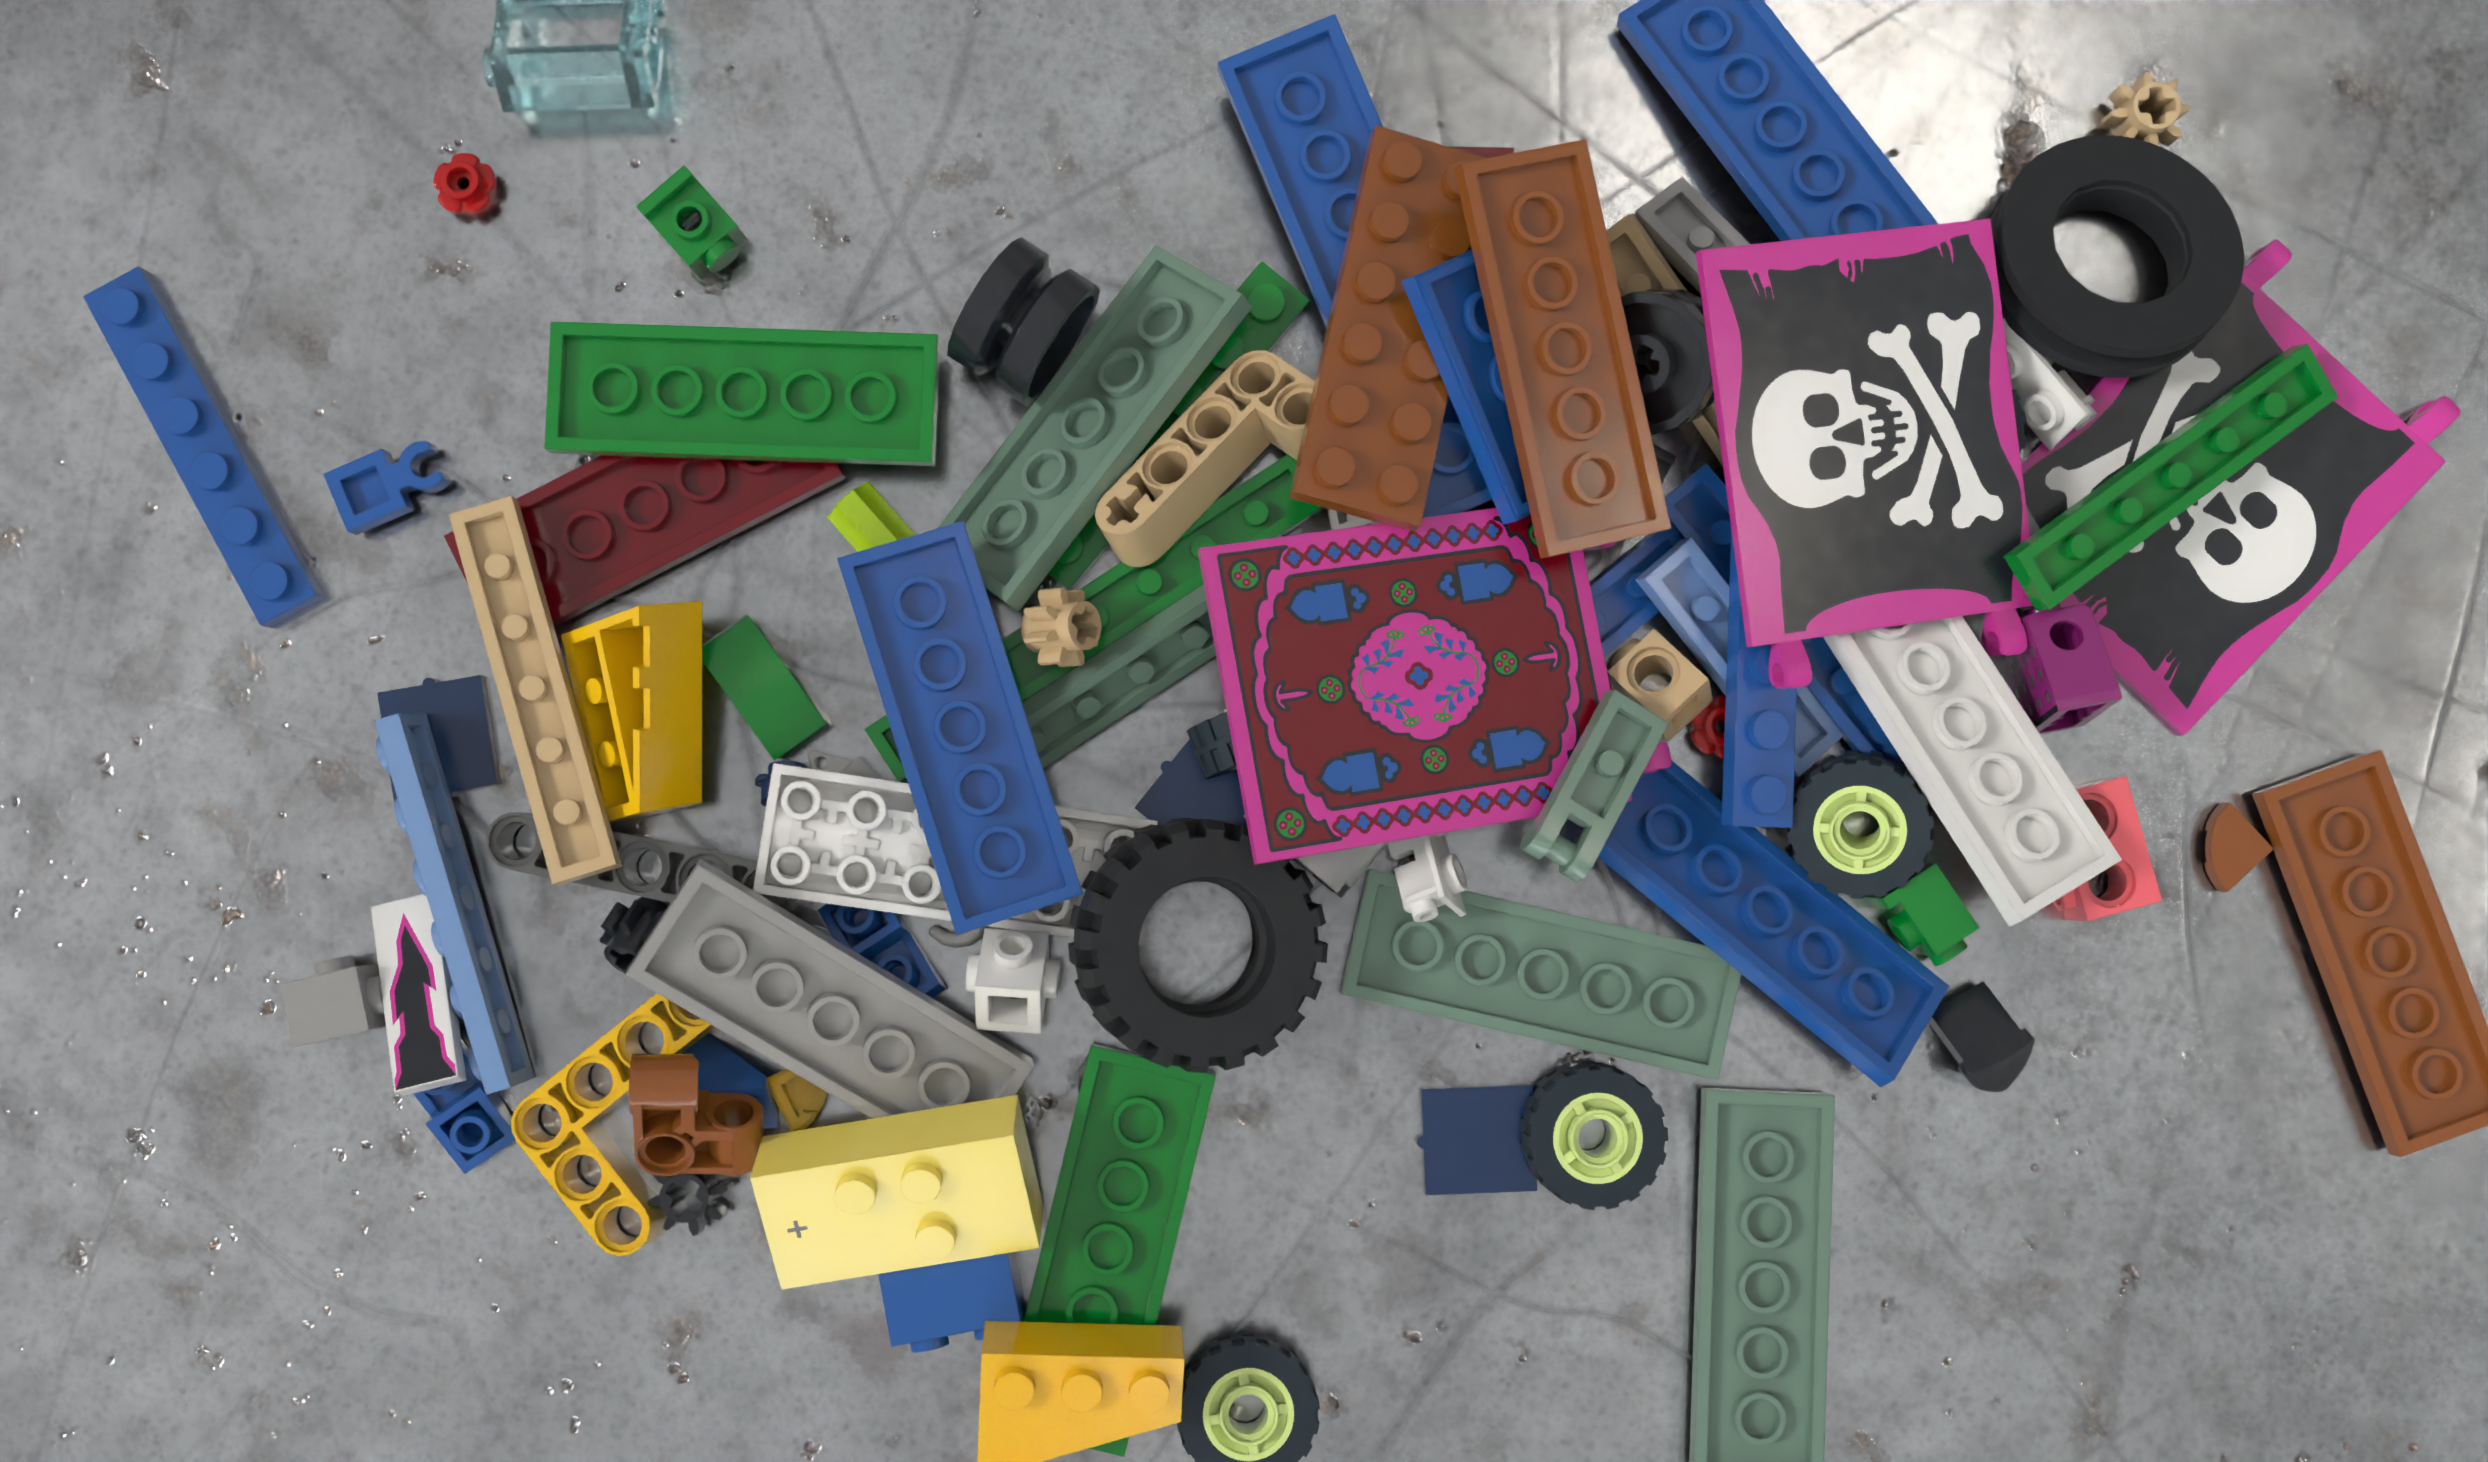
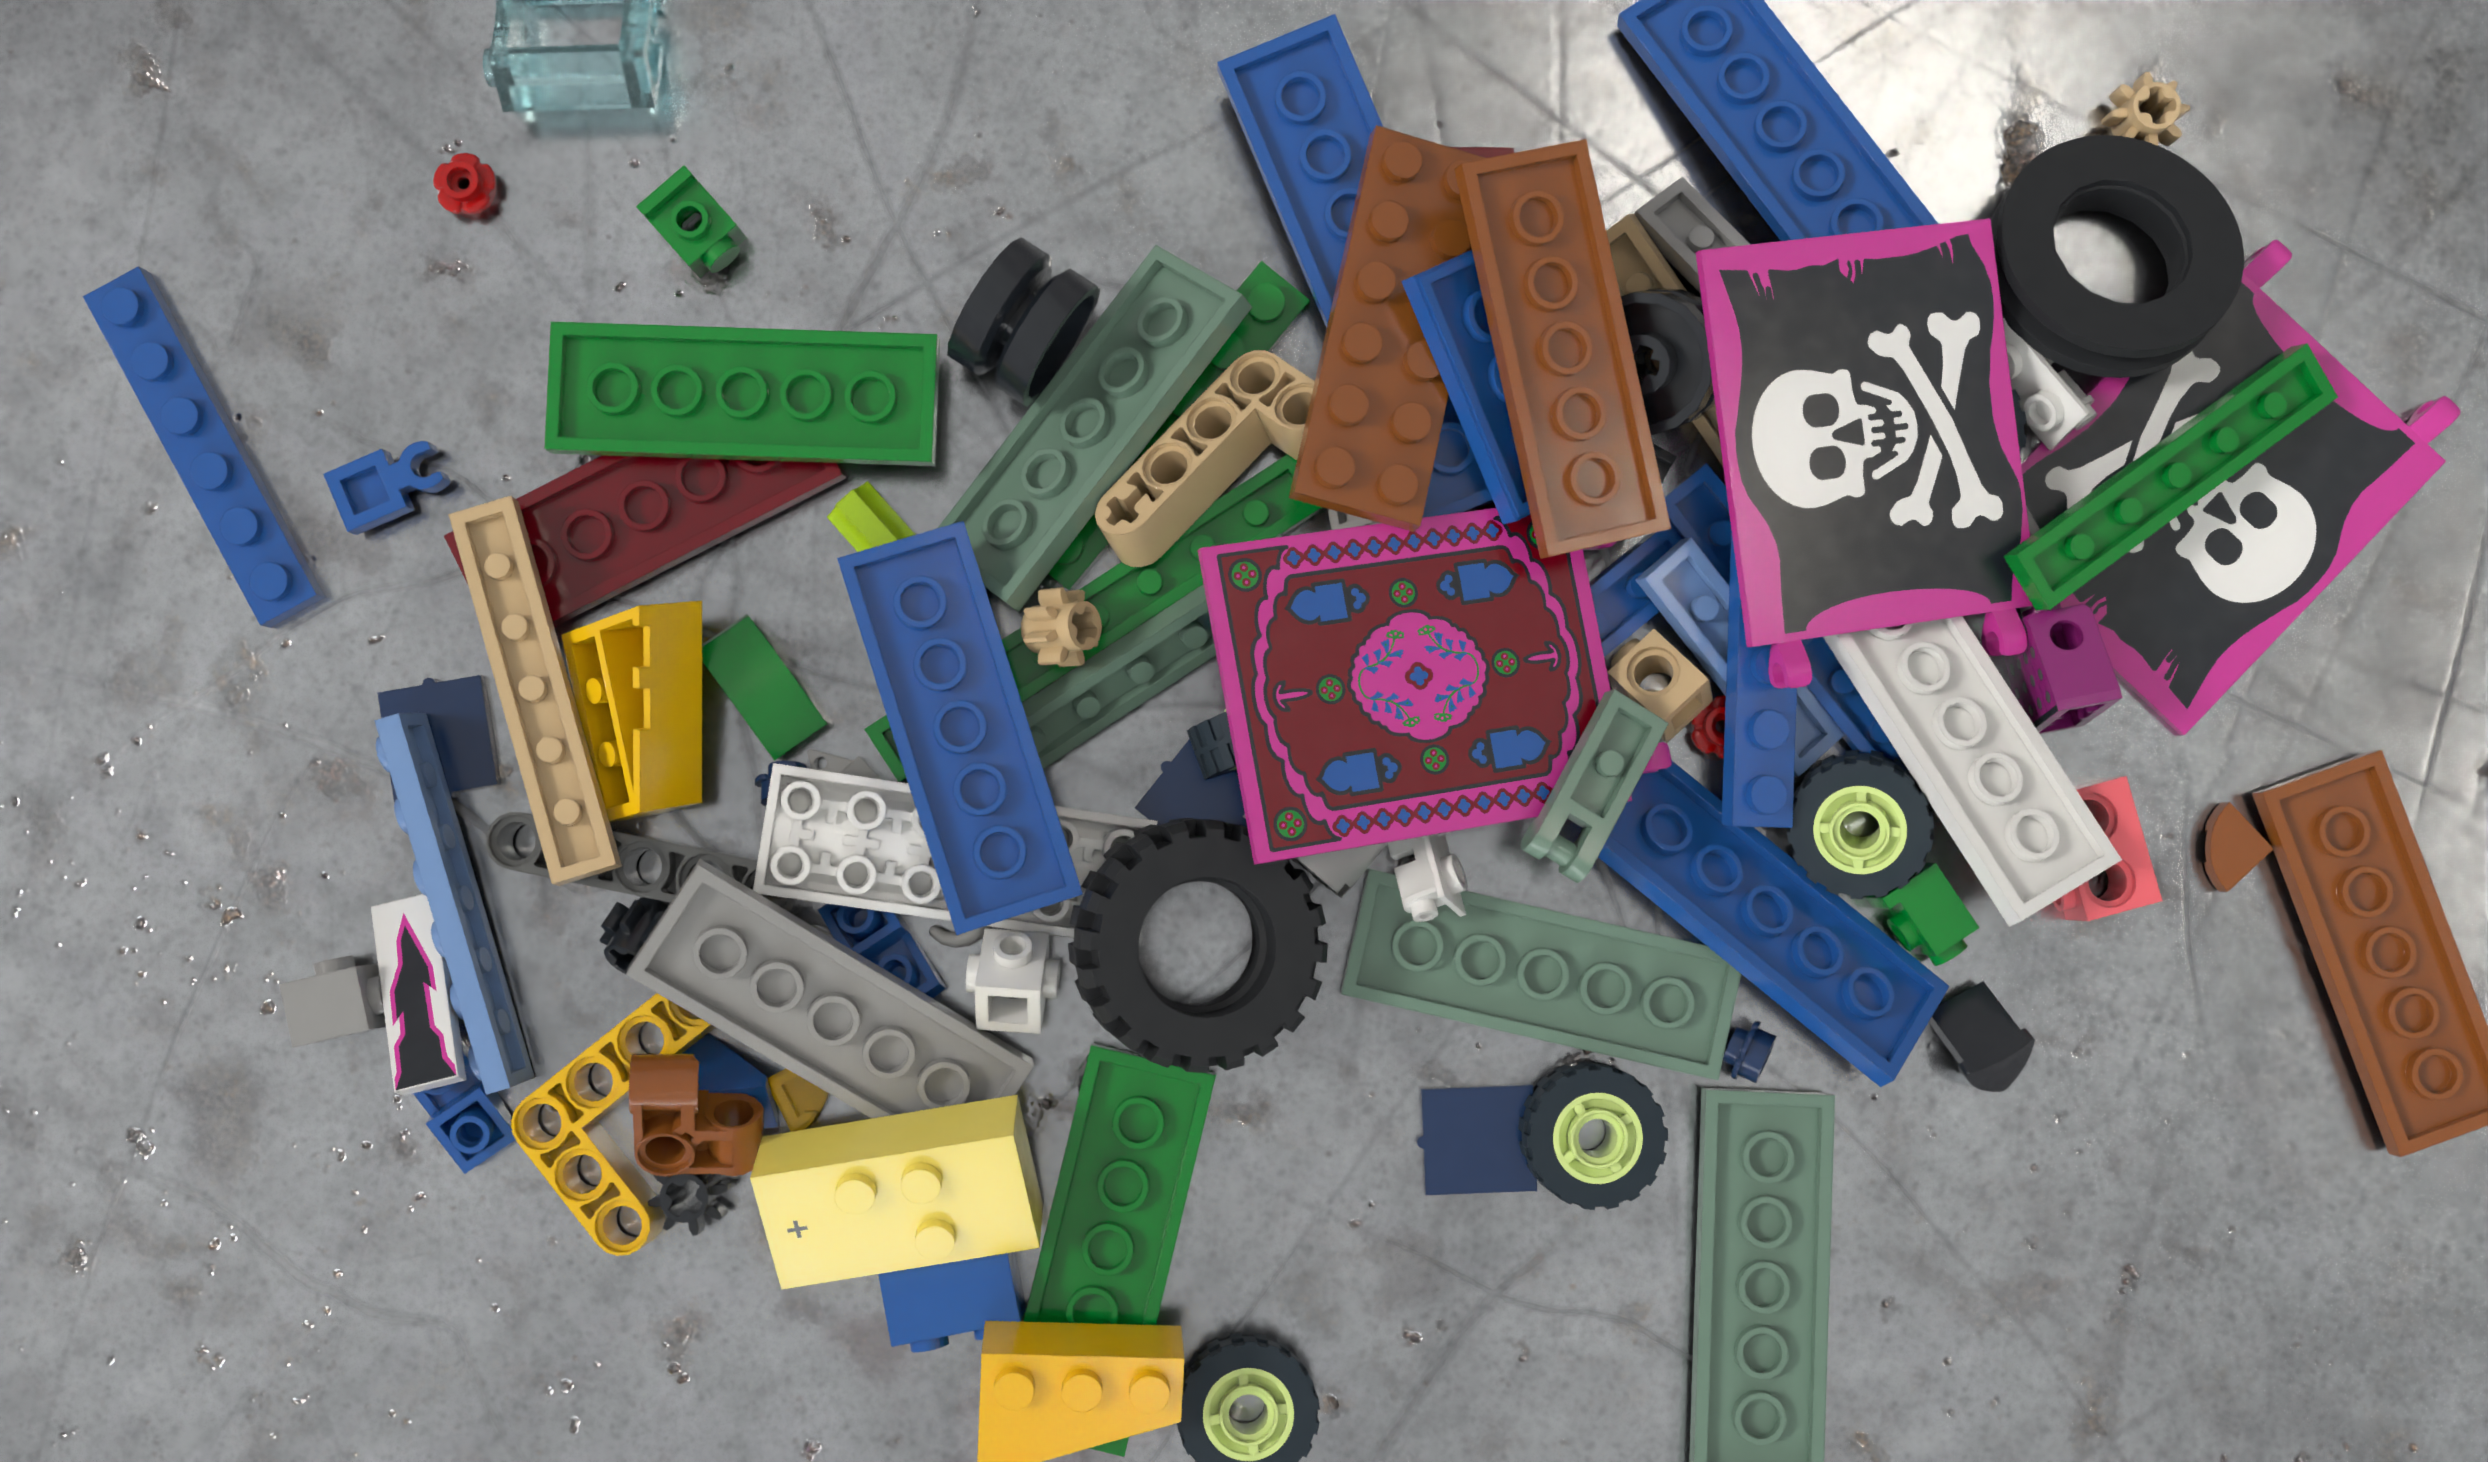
none -> dark blue plate [1723,1021,1777,1083]

